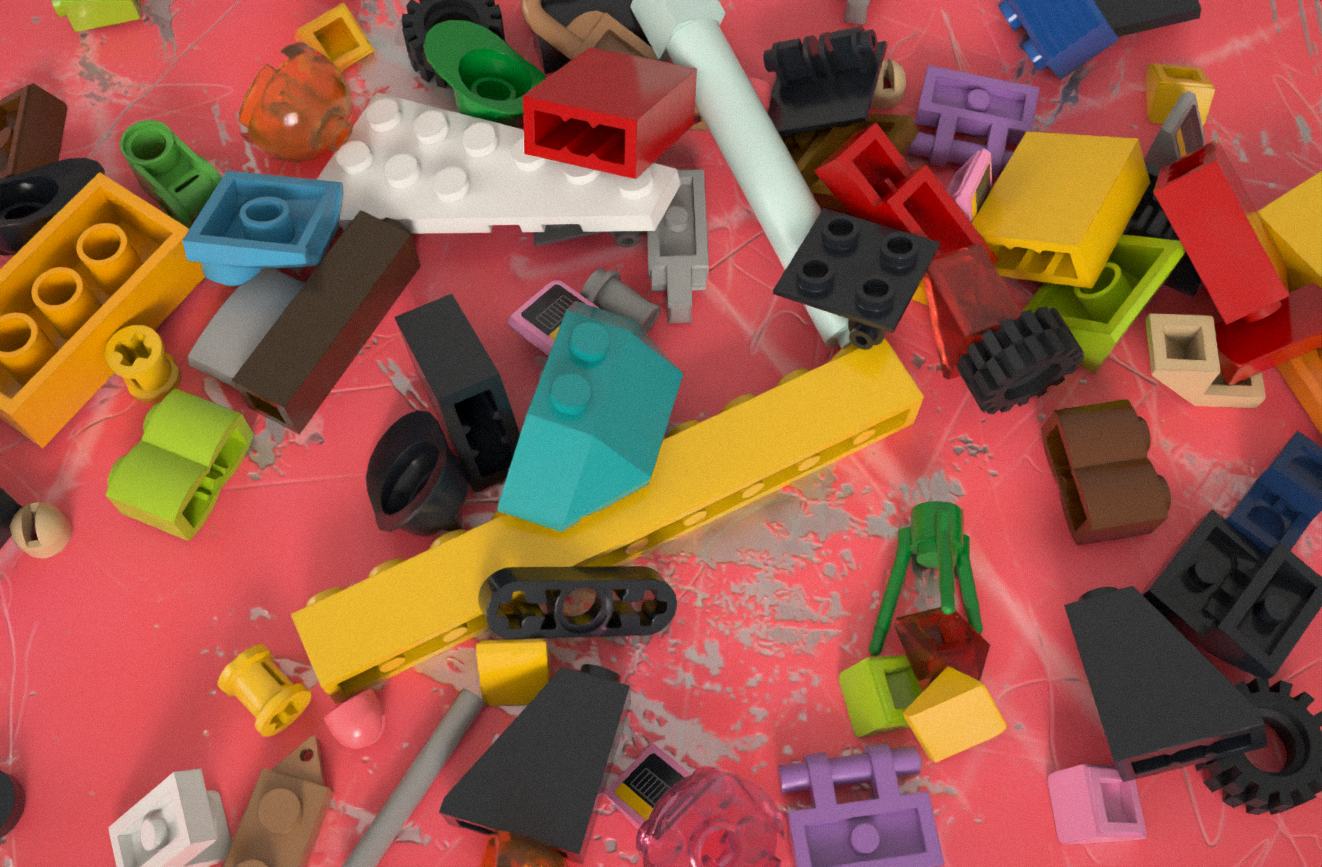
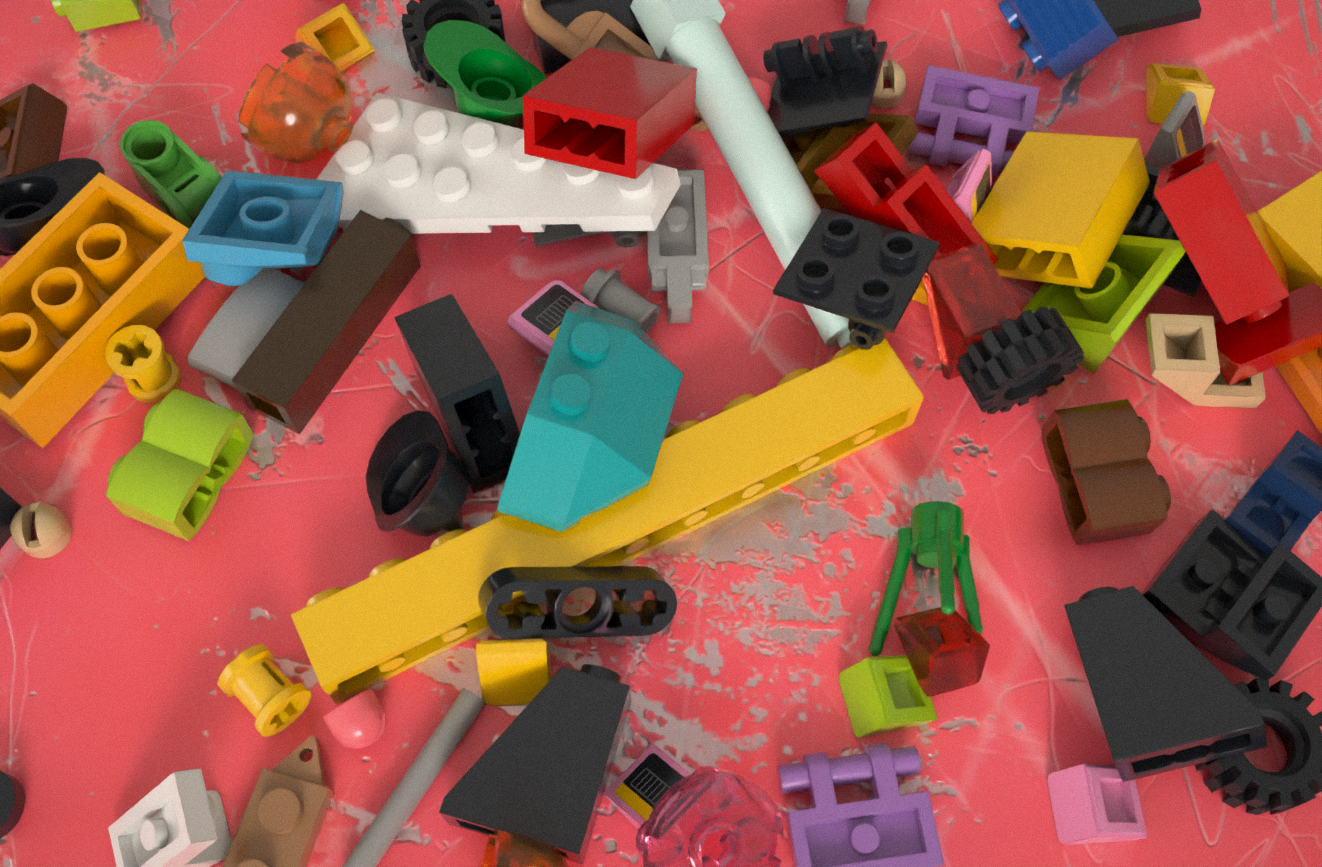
yellow slope [902,666,1007,763] -> none

